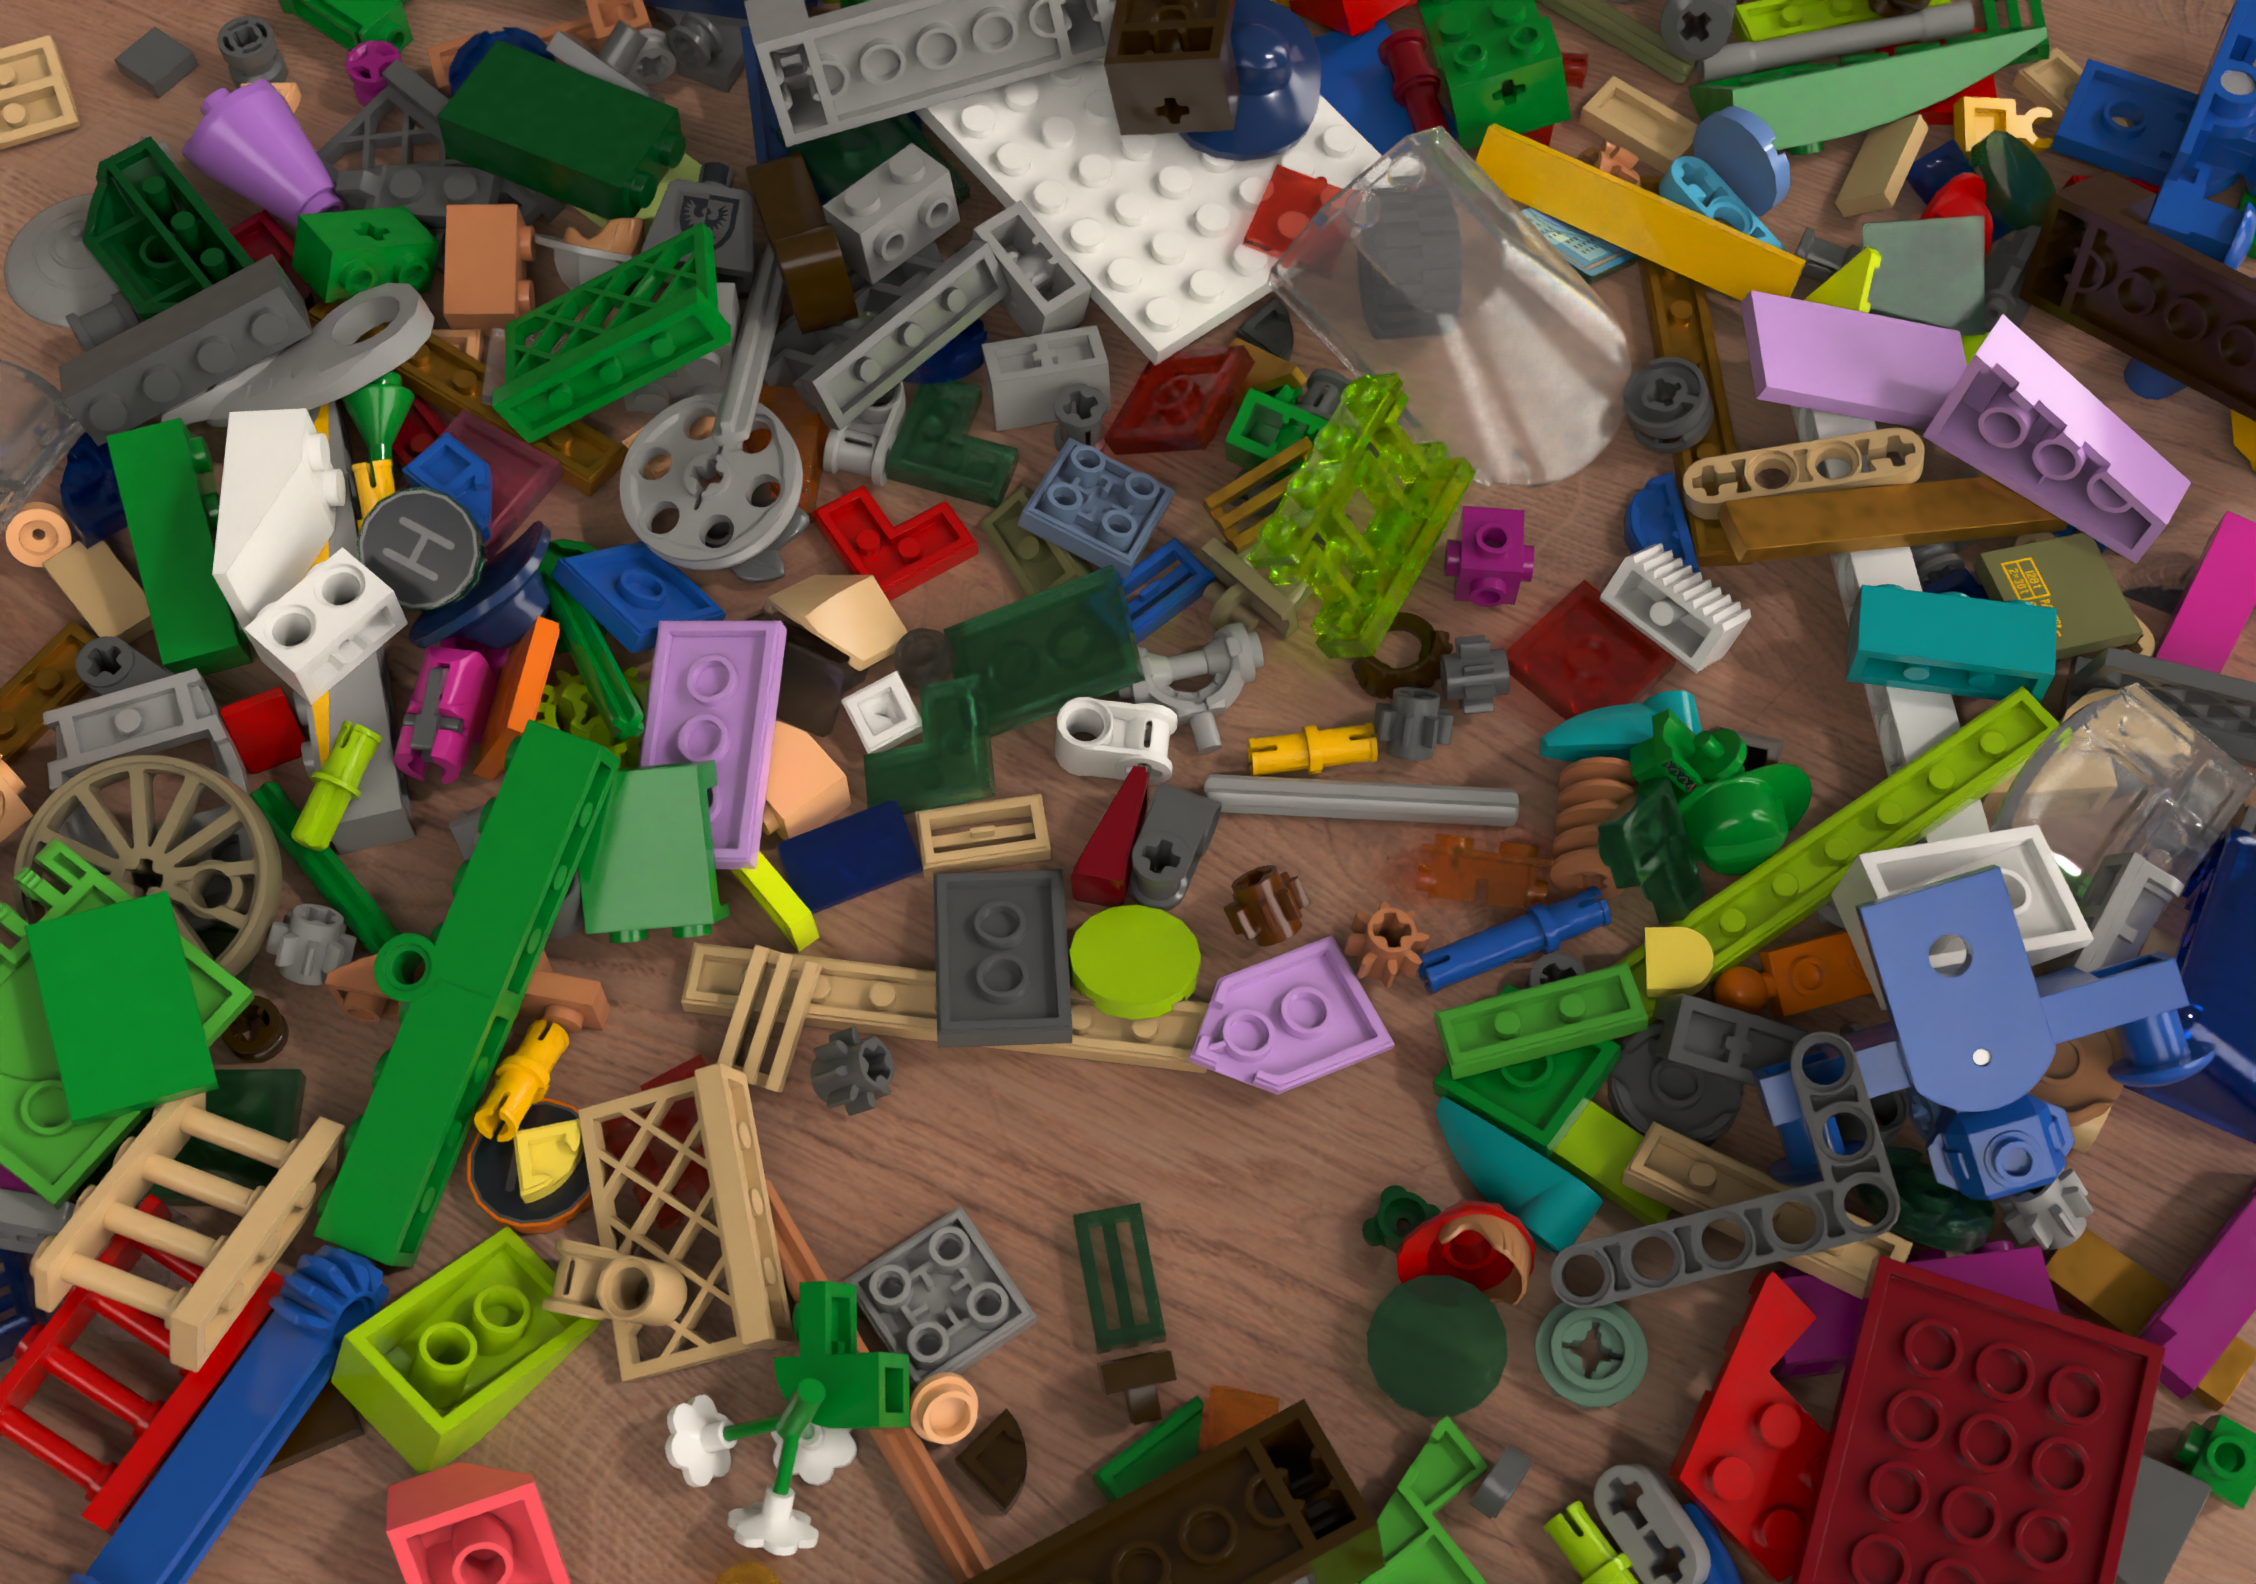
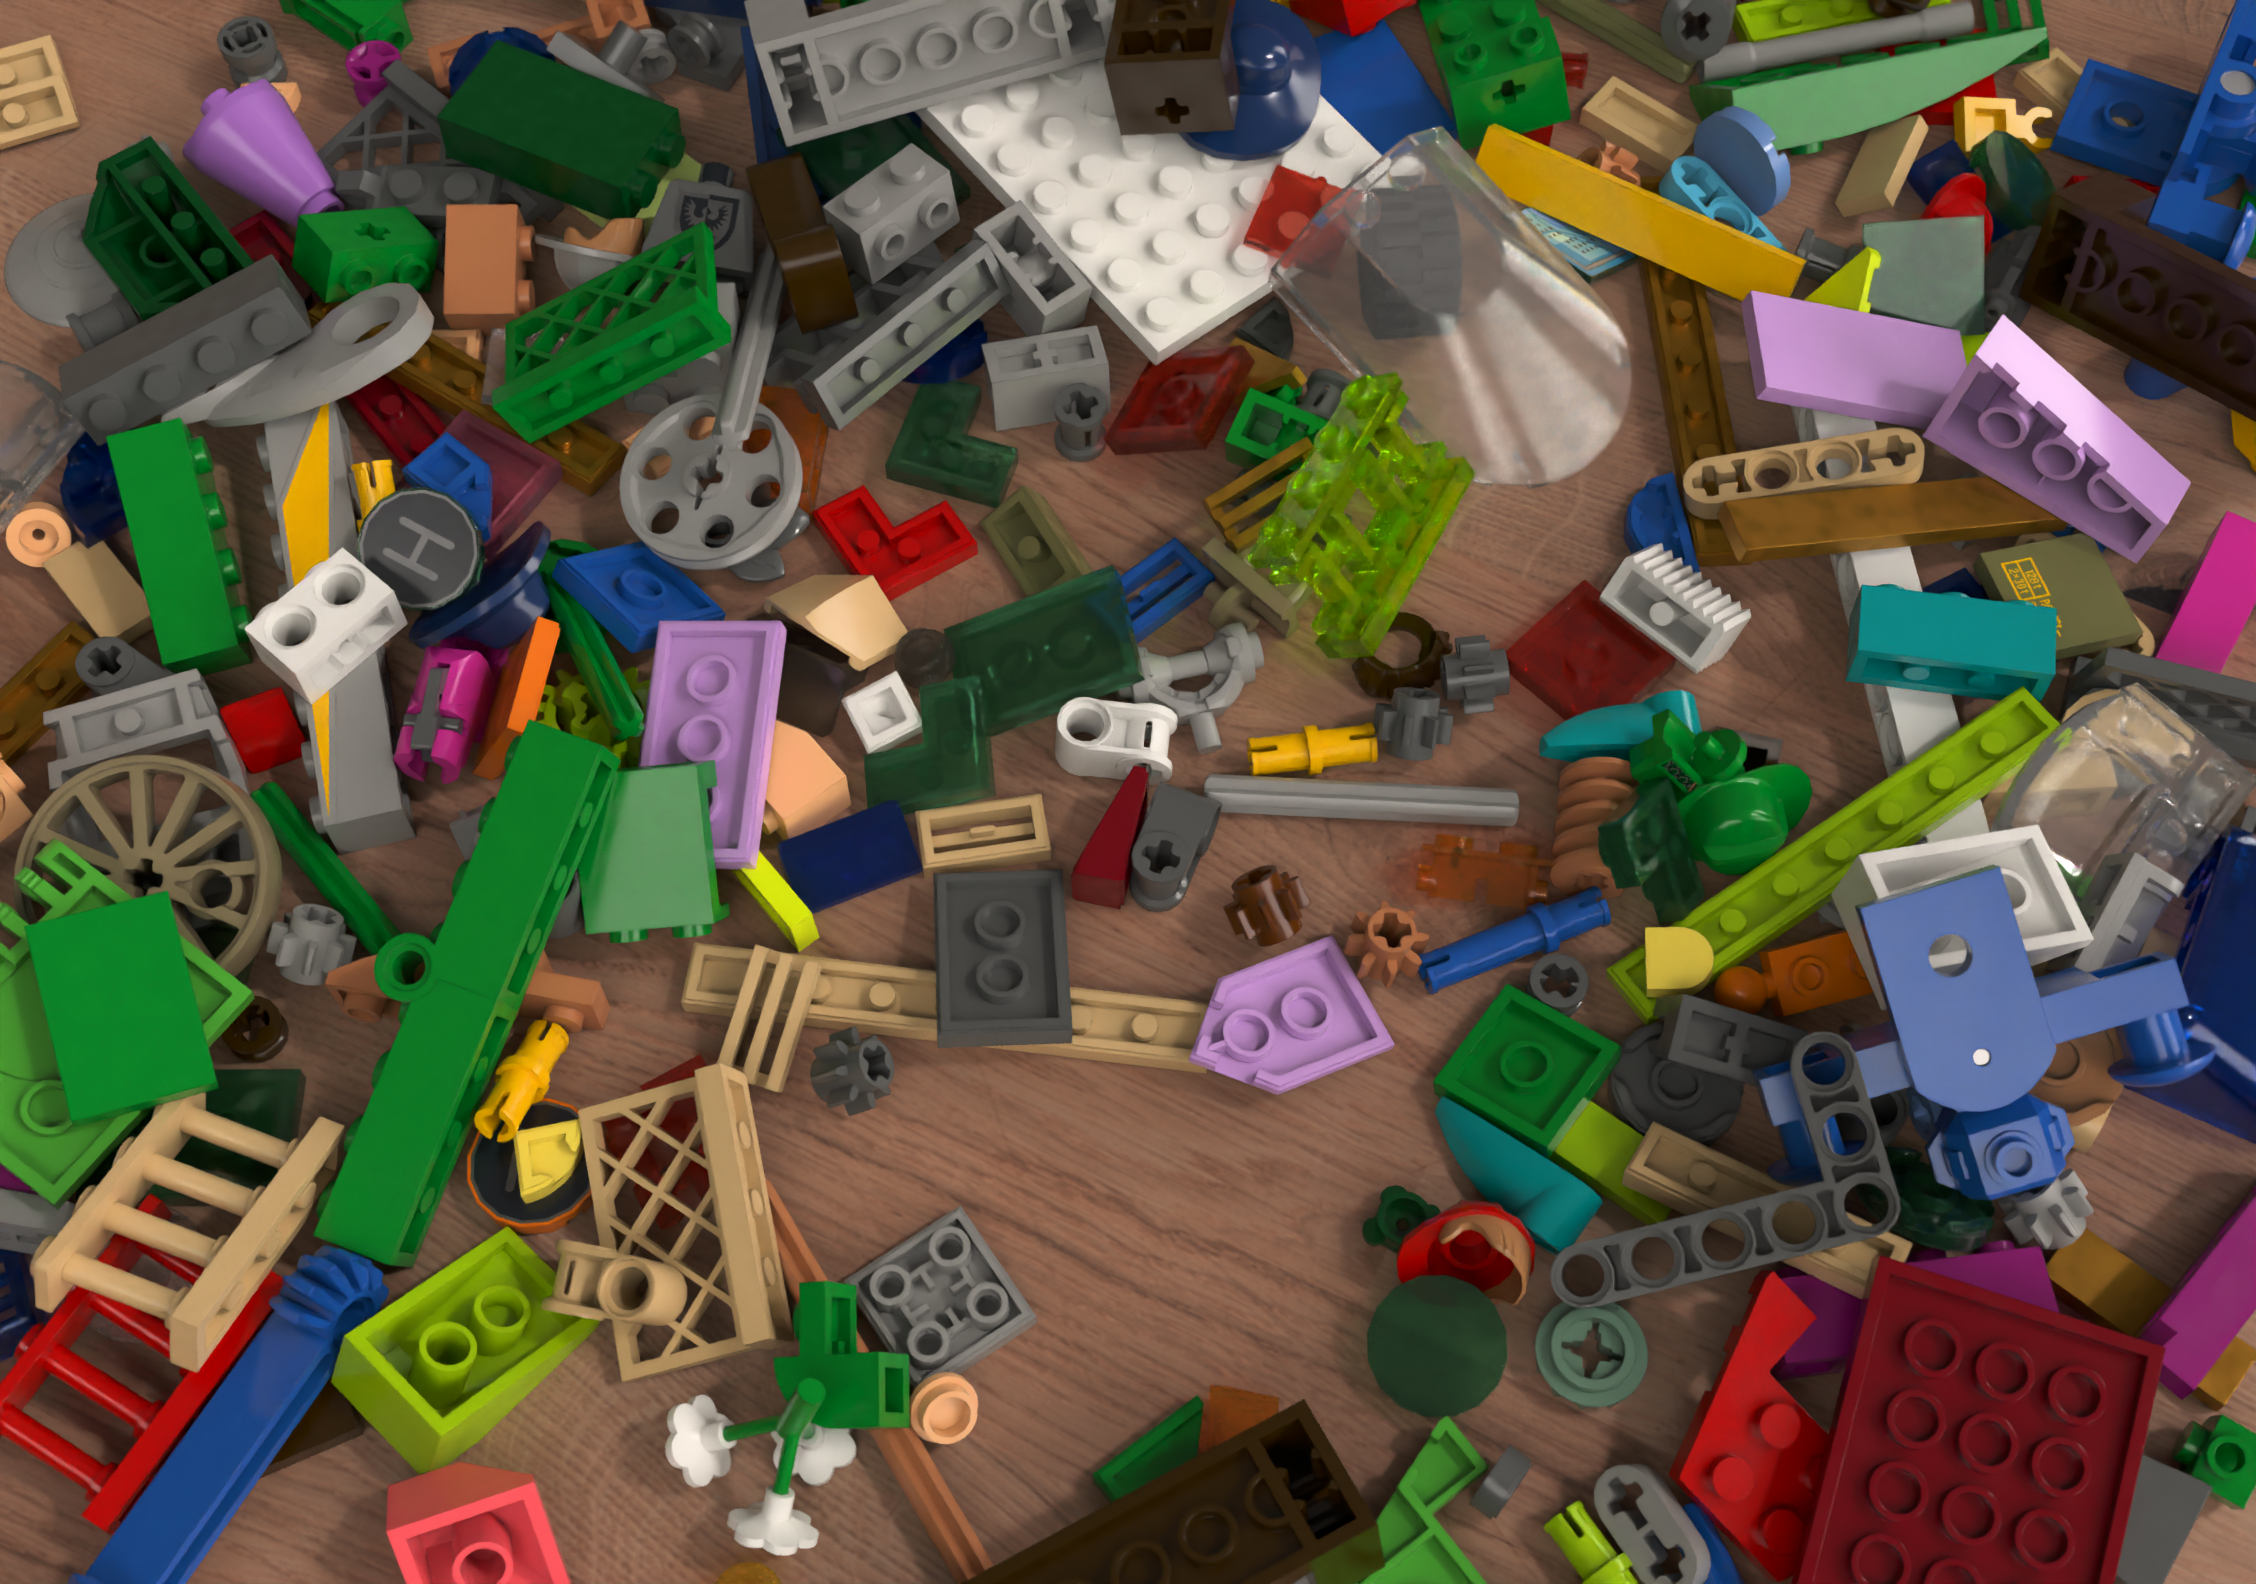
dark grey tile [114,27,199,98] -> none
white slope [212,408,346,641] -> none
lime axle [291,721,383,851] -> none
green piece [341,372,415,496] -> none
light grey piece [823,381,908,486] -> none
dark brown tile [955,1408,1027,1515] -> none
sand blue tile [1017,437,1176,580] -> none
lime tile [1069,905,1201,1020] -> none
clear green tile [1072,1203,1166,1354] -> none
dark brown tile [1097,1349,1177,1425] -> none
dark red pin [1377,29,1468,192] -> none
bright green tile [1433,962,1648,1080] -> none
magenta brick [1444,506,1534,607] -> none
dark grey wheel [1622,357,1714,453] -> none
dark grey bush [1910,542,1965,591] -> none

